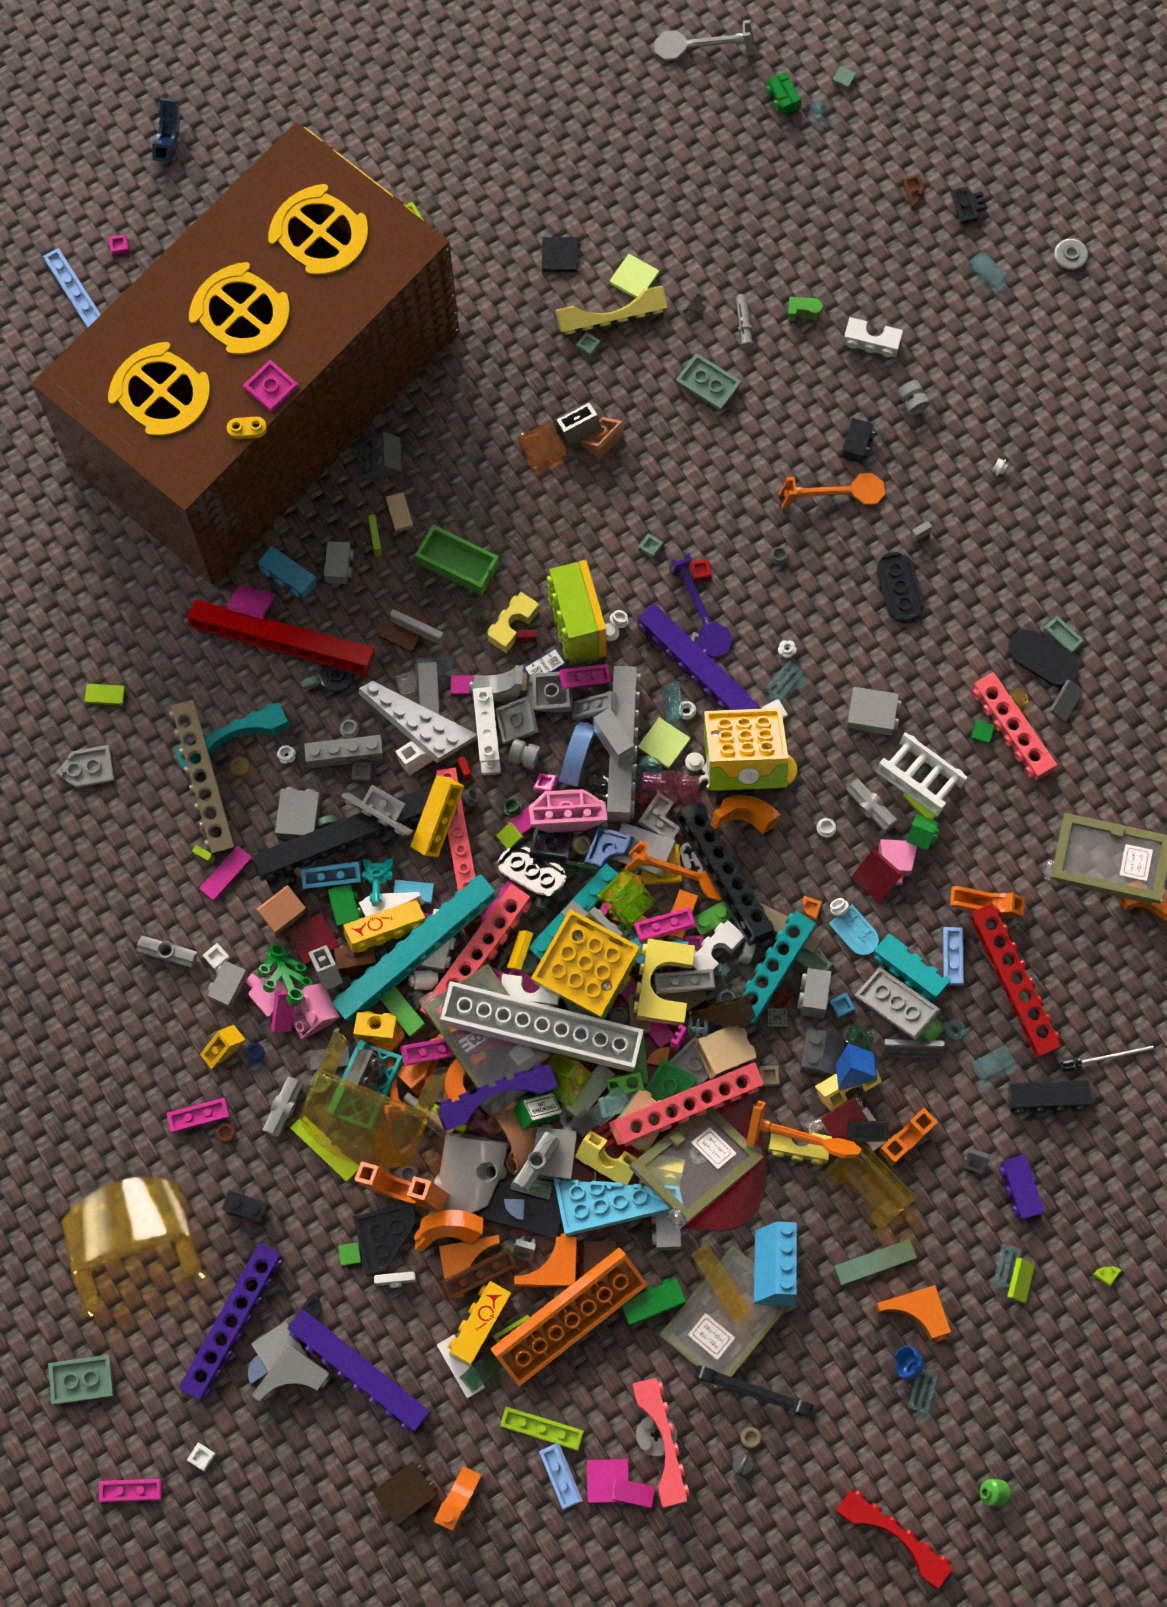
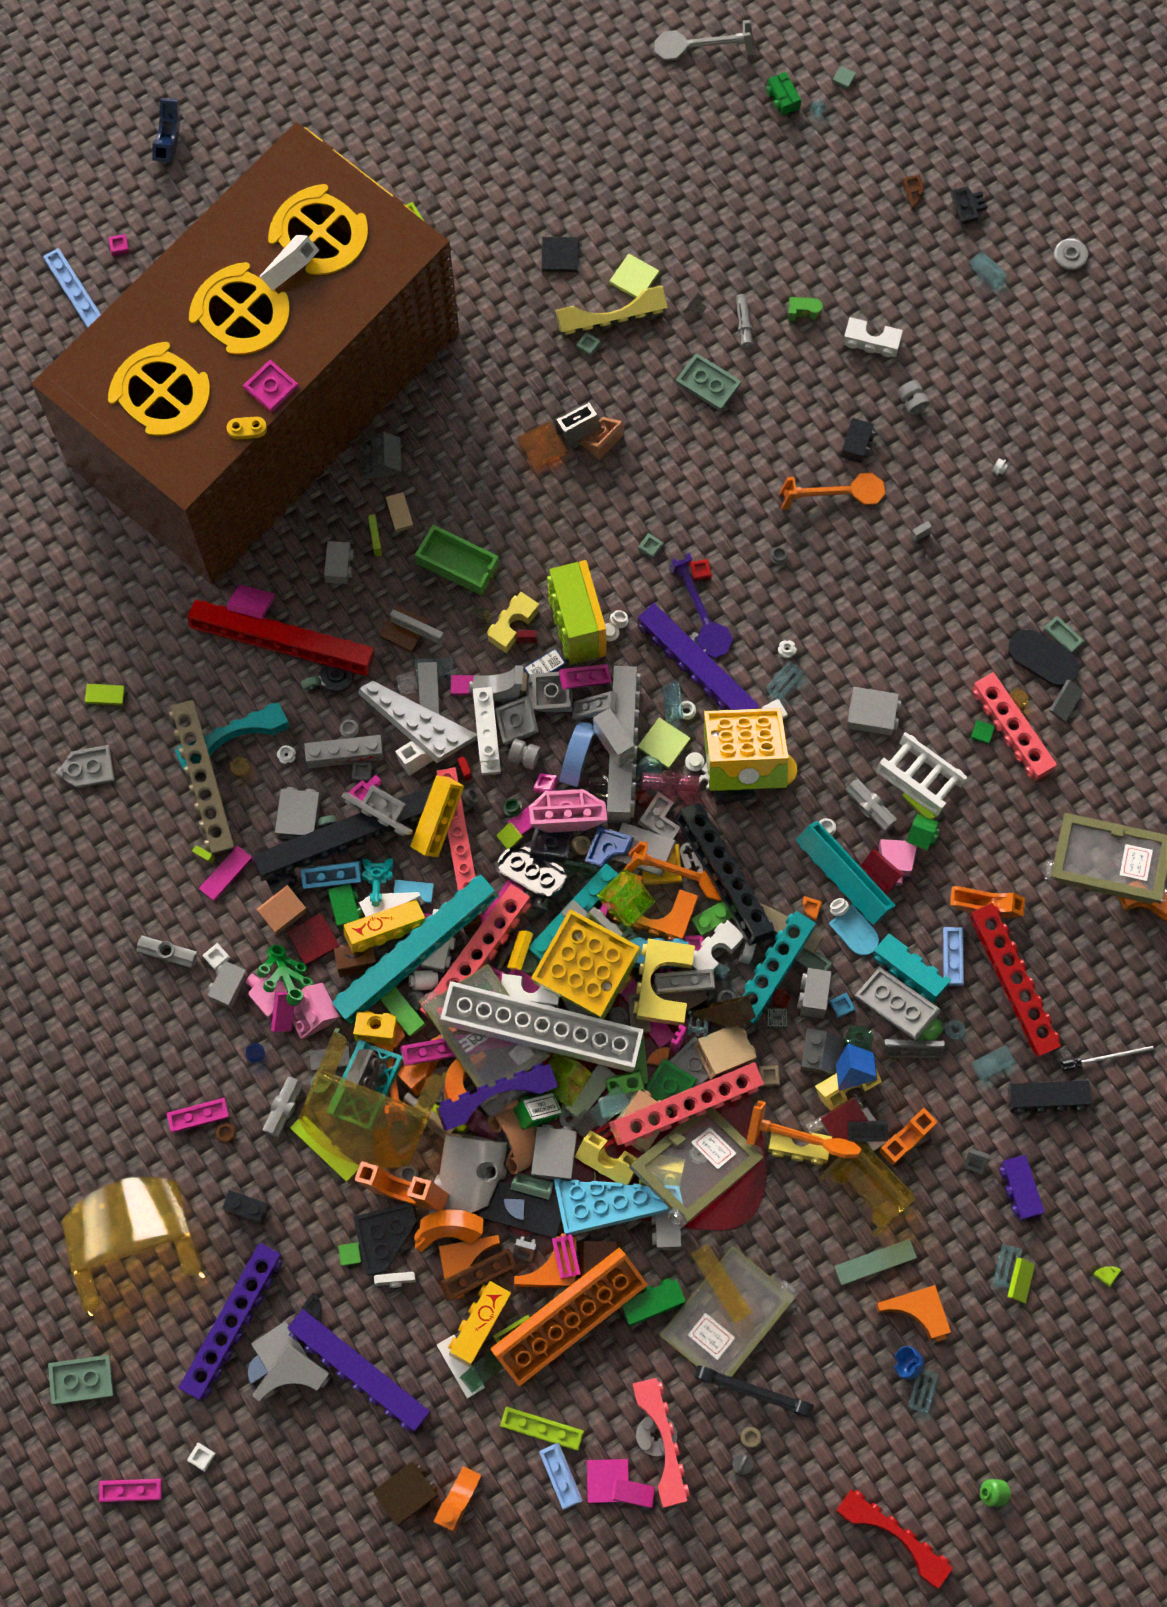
yellow slope [200,1025,246,1069] -> none
dark azure brick [258,546,318,600] -> none
light grey brick [308,945,343,990] -> none
light grey piece [513,1132,560,1192] -> none
dark pink tile [634,907,696,943] -> none
orange arch [710,795,781,834] -> none
dark azure slope [754,1222,797,1306] -> none
black tile [876,552,924,623] -> none
none -> white slope [259,235,319,291]
none -> dark pink plate [348,775,382,801]
none -> dark pink tile [552,1234,581,1279]
none -> teal brick [795,821,896,925]

